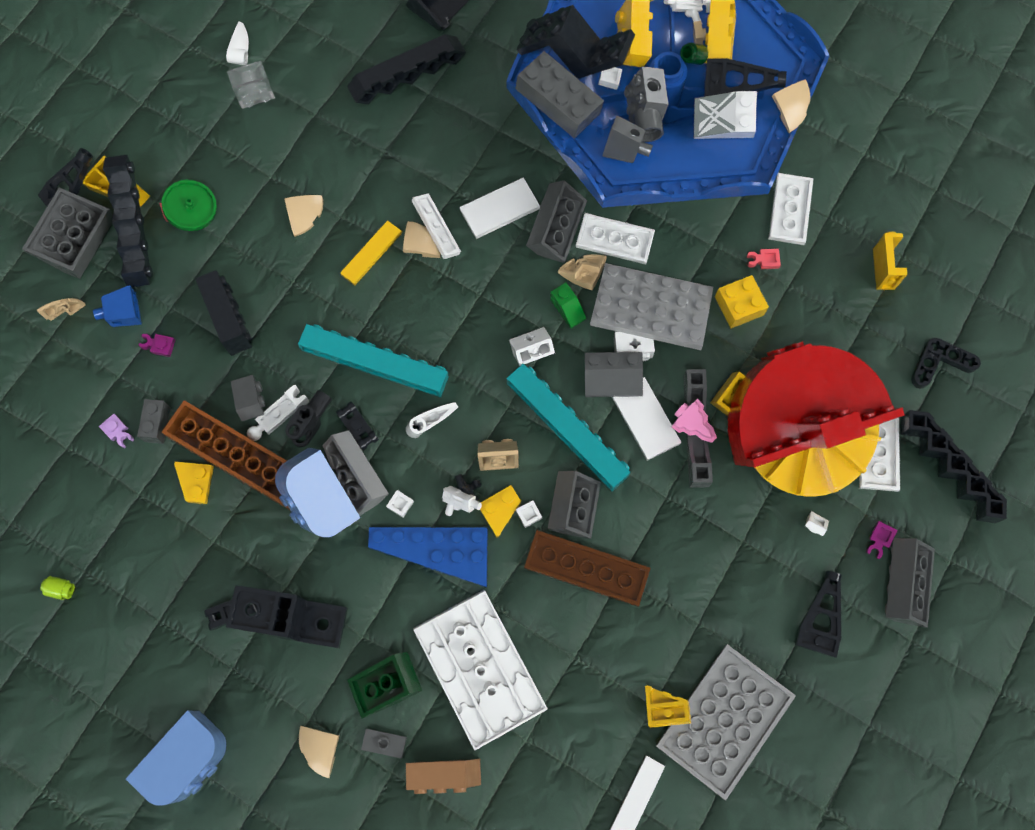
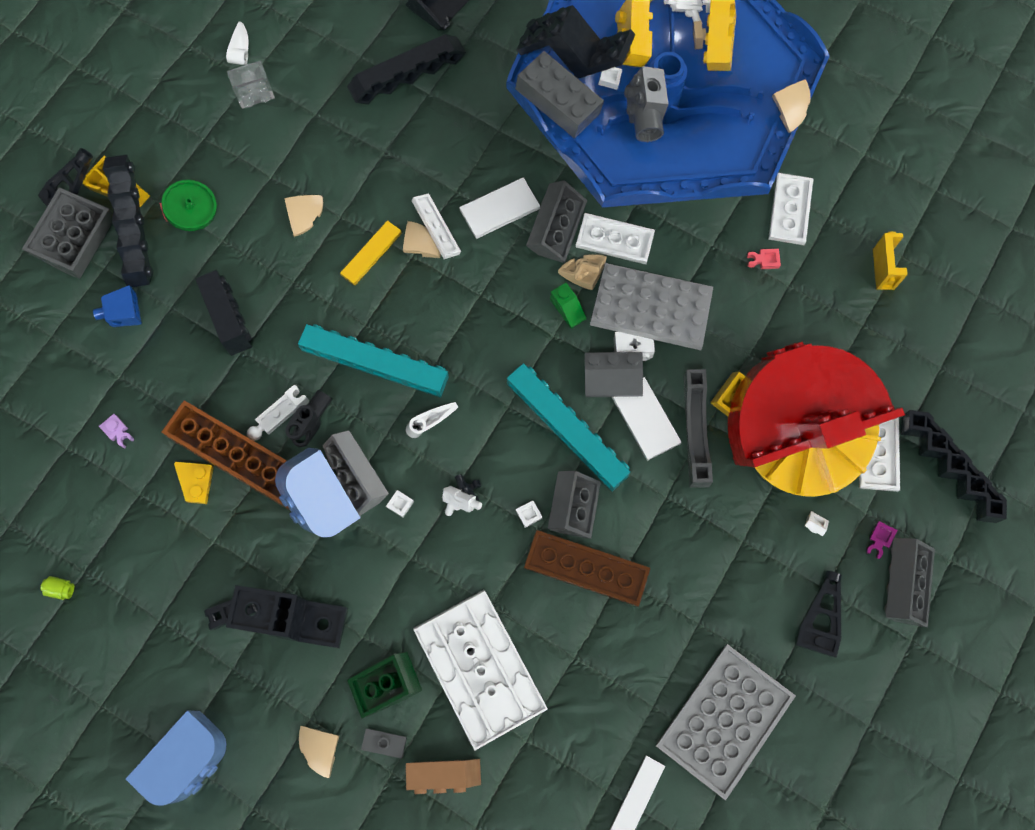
tan brick [37,298,86,321] -> none
dark grey brick [137,399,171,444] -> none
magenta plate [139,334,176,357] -> none
dark grey brick [231,375,266,421] -> none
black plate [336,401,379,451] -> none
blue wing [368,527,488,588] -> none
tan slope [478,439,519,471] -> none
yellow wing [480,485,521,538] -> none
white brick [509,327,555,366] -> none
dark grey torso [602,116,653,163] -> none
yellow wing [645,686,691,728] -> none
bright pink rock [671,398,717,443] -> none
dark green brick [680,43,708,65] -> none
white slope [694,91,757,139] -> none
black plate [704,58,787,97] -> none
yellow brick [715,275,769,328] -> none
black beam [911,338,981,389] -> none

